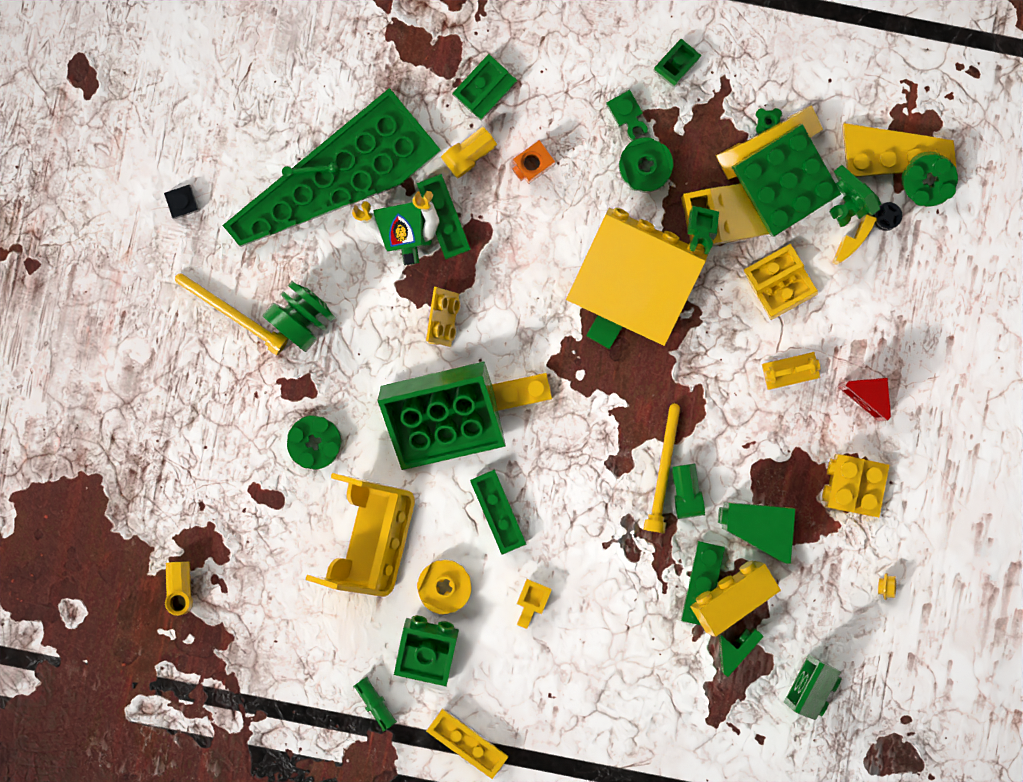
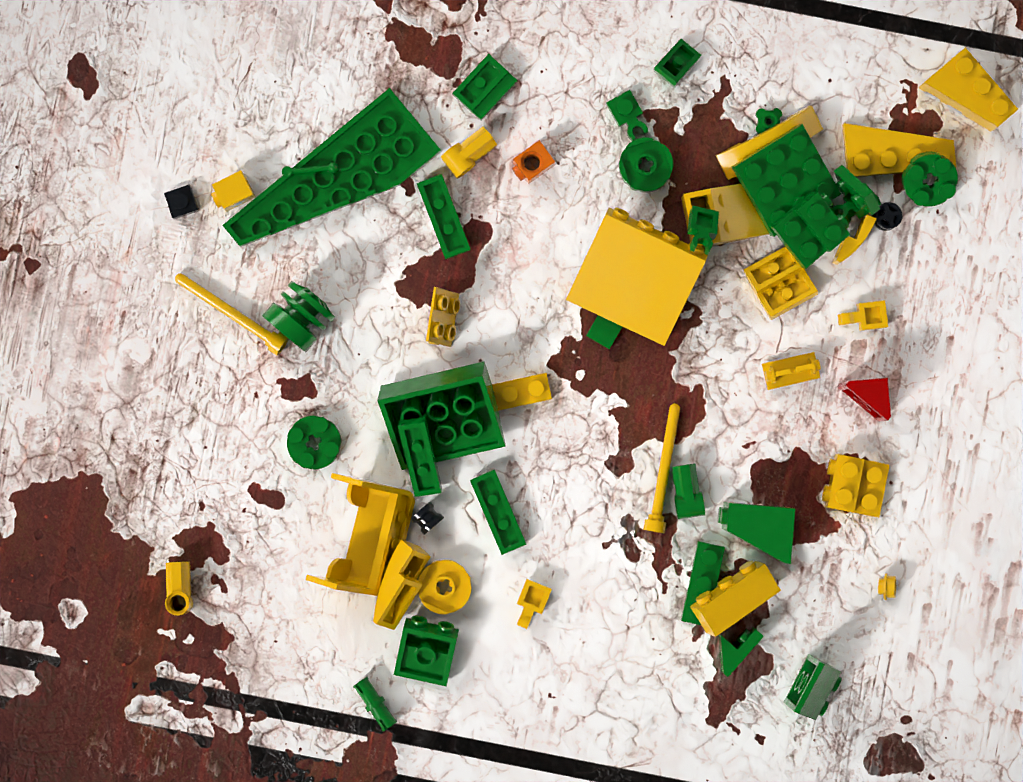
torso [352,191,439,266] -> none
yellow plate [426,708,508,779] -> none
none -> yellow brick [211,170,256,212]
none -> yellow slope [373,539,431,630]
none -> green plate [398,417,442,497]
none -> black wheel [410,501,444,535]
none -> green plate [770,192,850,269]
none -> yellow plate [837,300,888,331]
none -> yellow wedge [918,47,1019,131]

